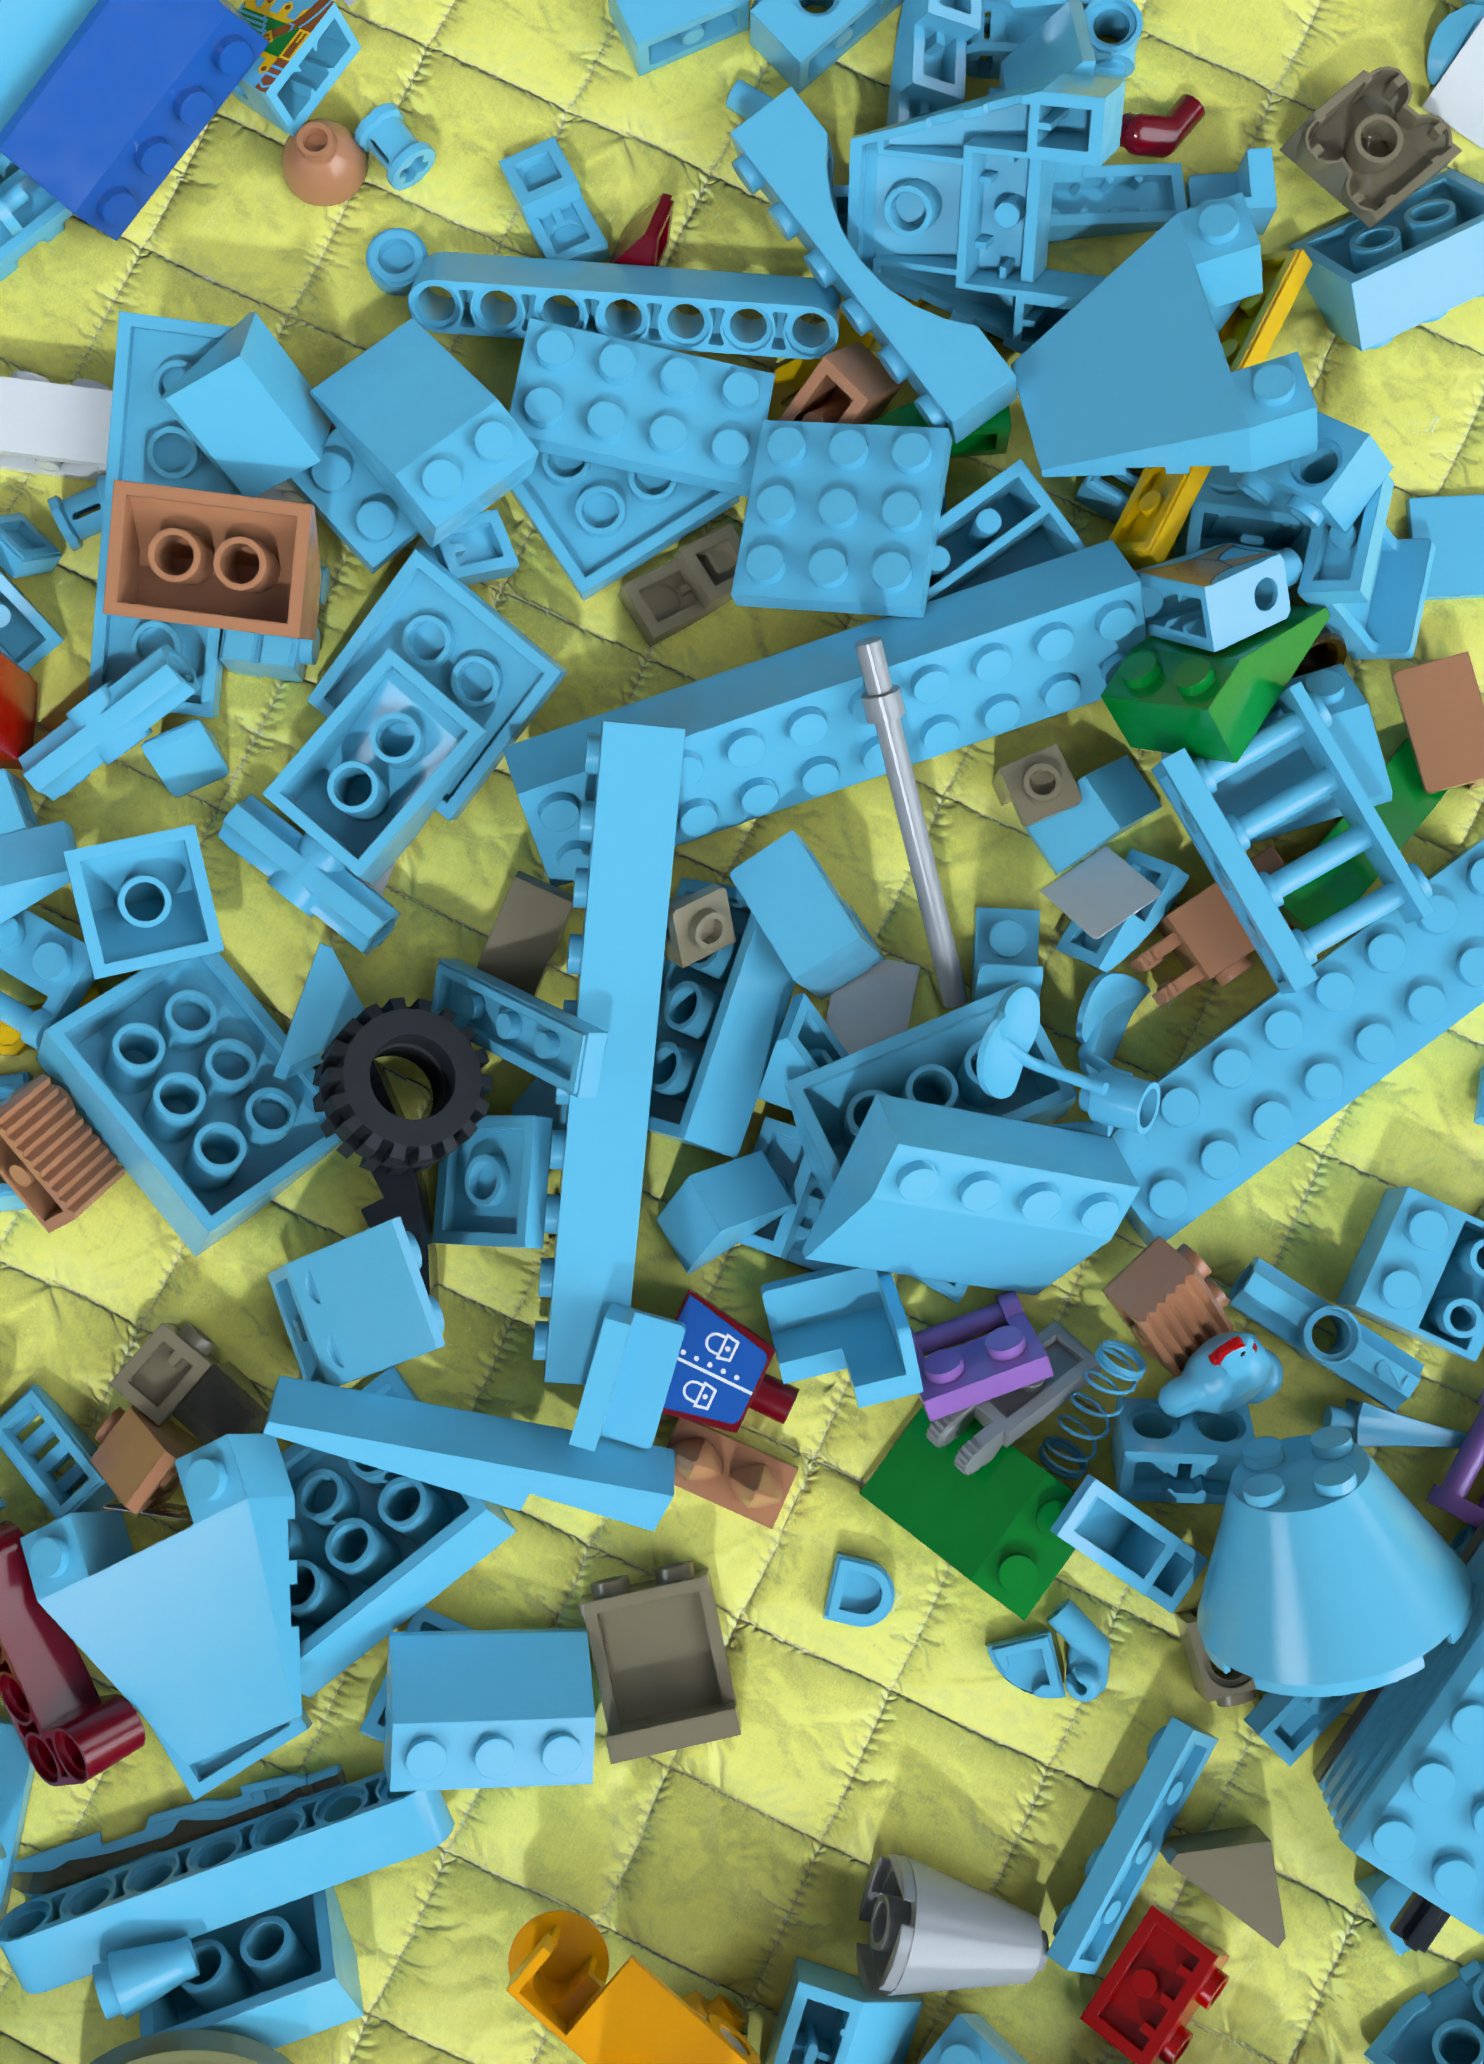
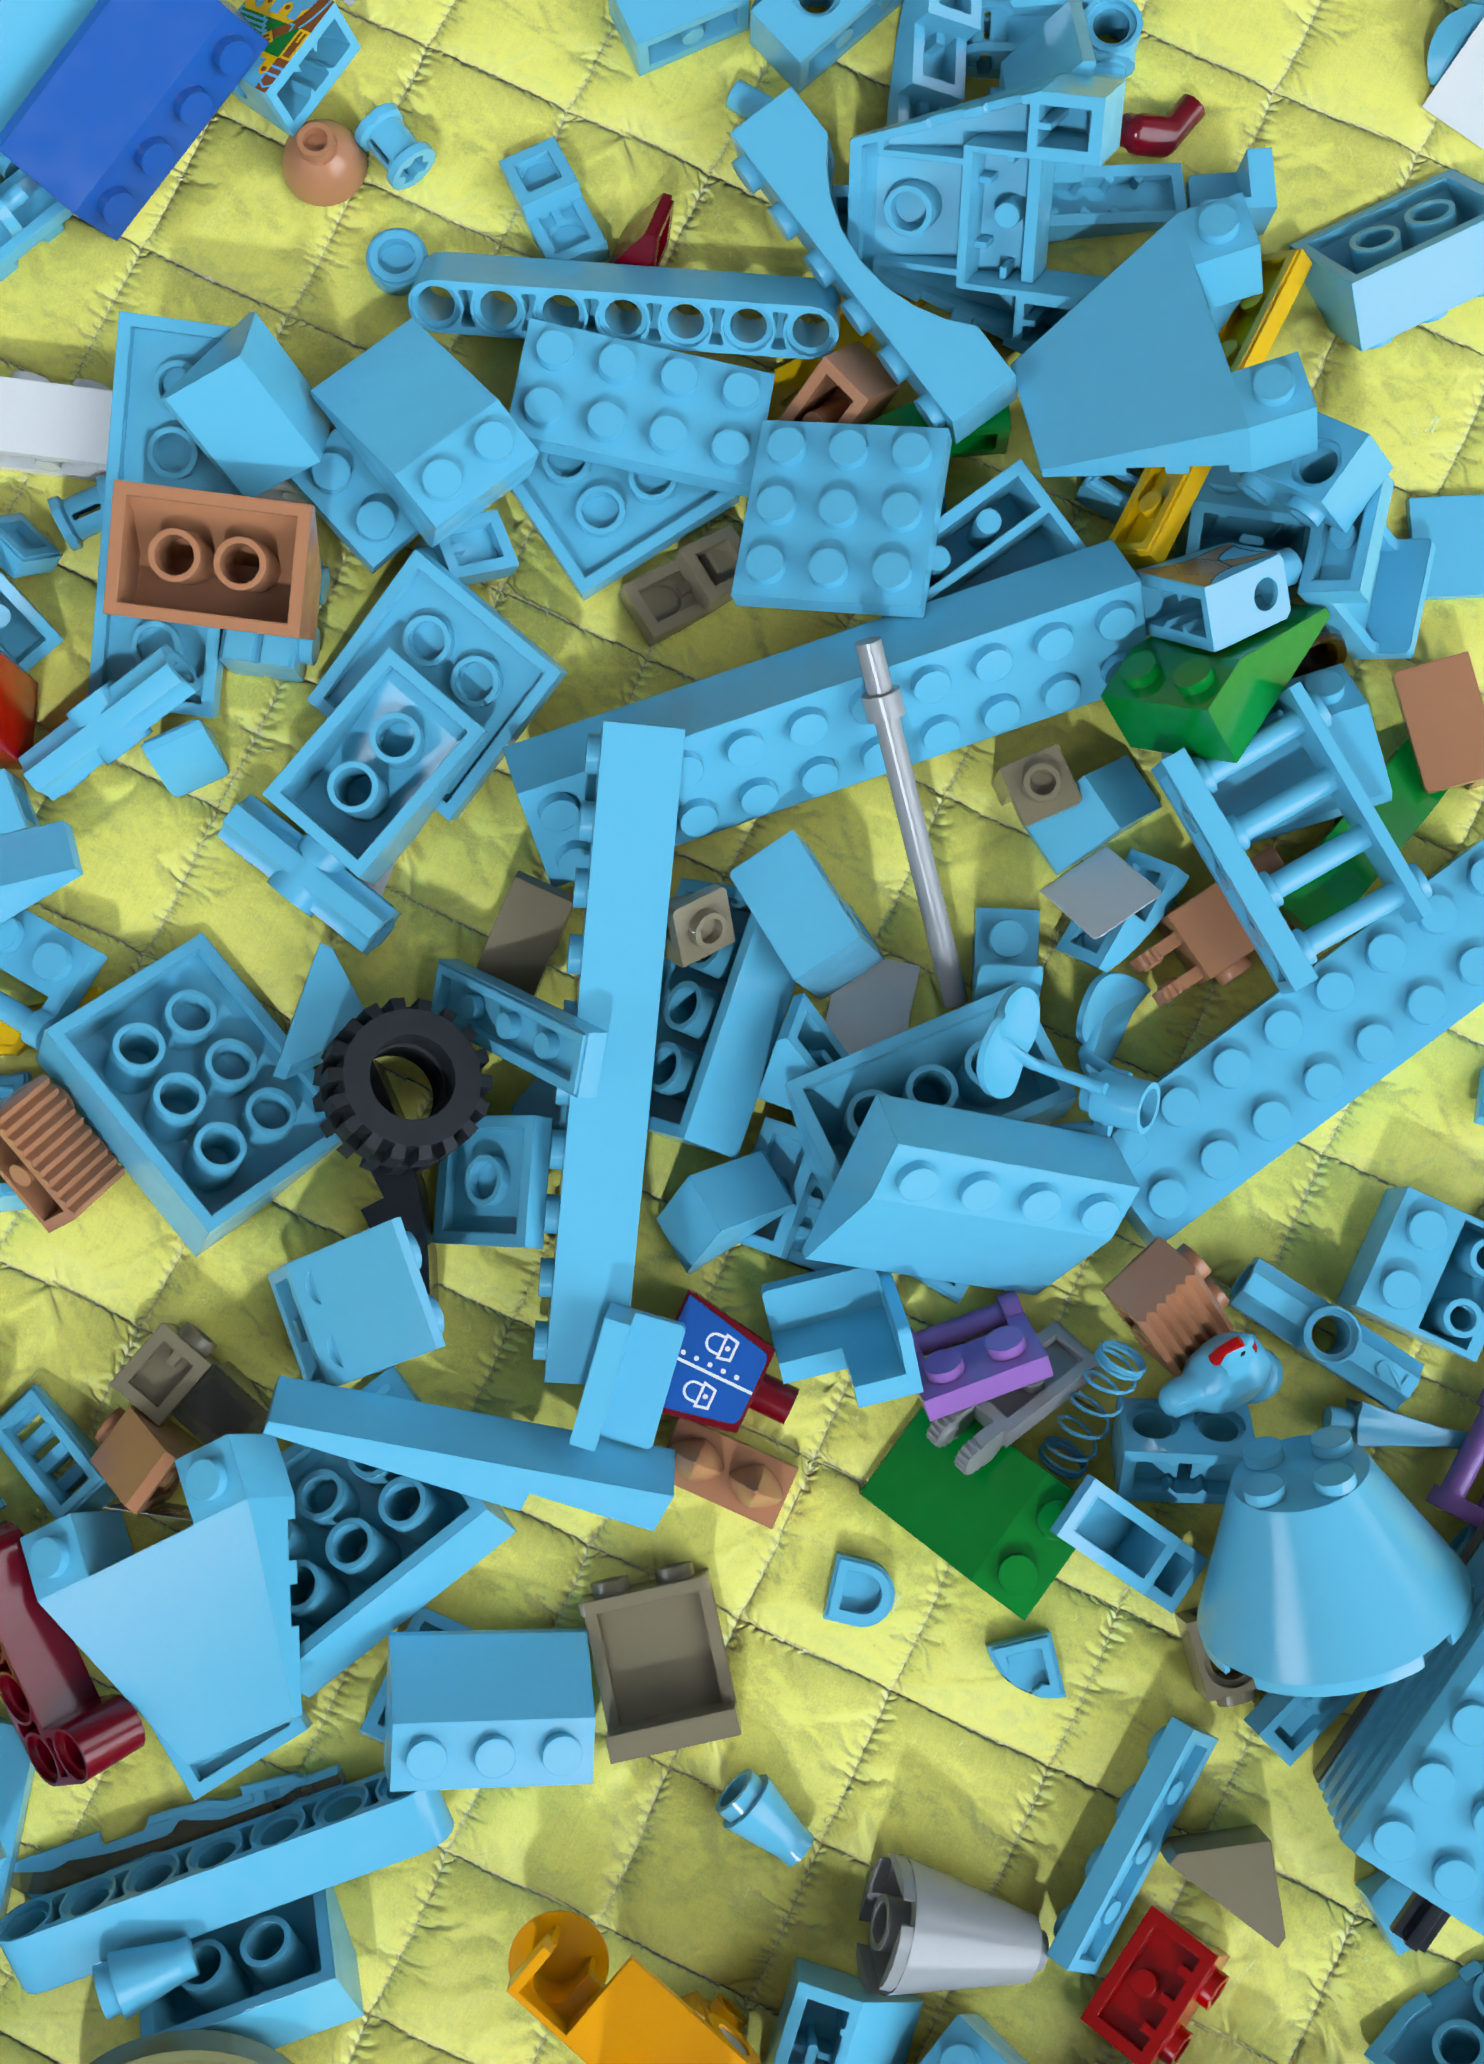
medium azure slope [63,824,225,979] -> none
medium azure arm [1046,1598,1111,1702] -> none
dark tan slope [1279,66,1463,229] -> none
none -> medium azure cone [716,1769,814,1867]

